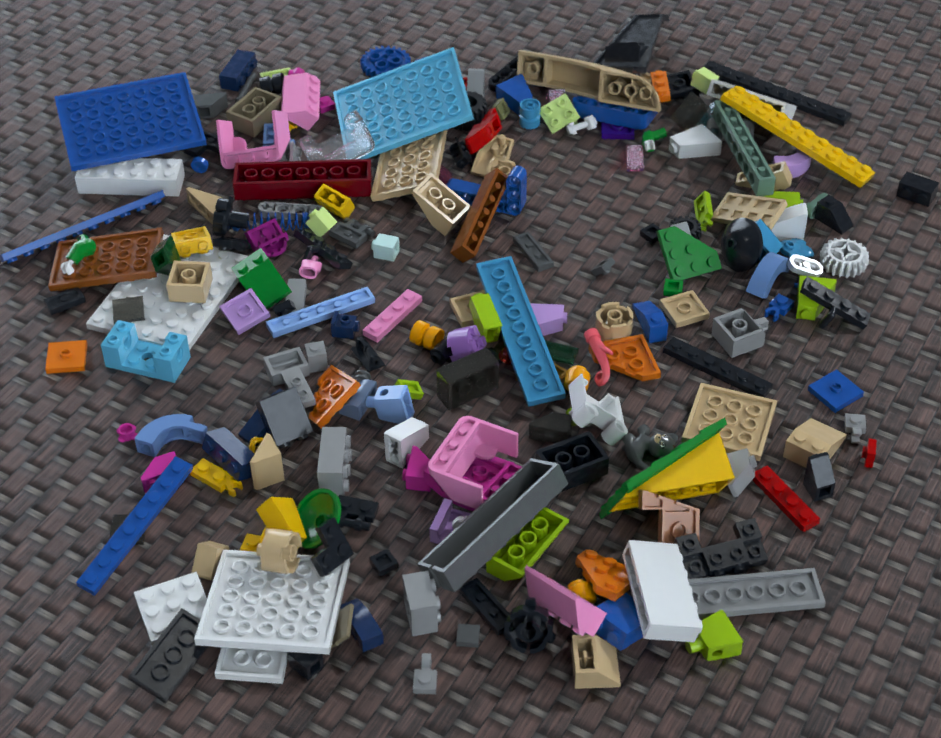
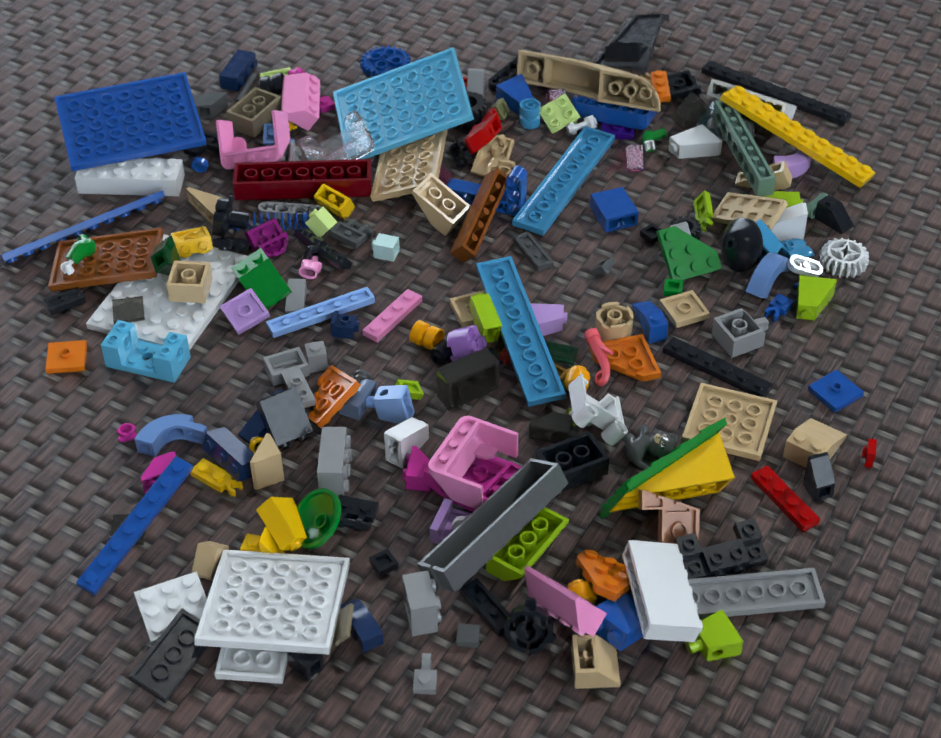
tan brick [256,528,302,574] -> none
black plate [273,300,296,316] -> none
black plate [310,517,354,577] -> none
black hinge [351,336,385,372] -> none
yellowish green brick [690,67,719,94] -> none
light grey slope [727,448,757,498] -> none
black plate [800,276,870,330] -> none
light grey plate [844,413,866,444] -> none
black brick [896,172,939,207] -> none
none -> dark azure plate [512,126,615,236]
none -> blue brick [590,187,639,233]

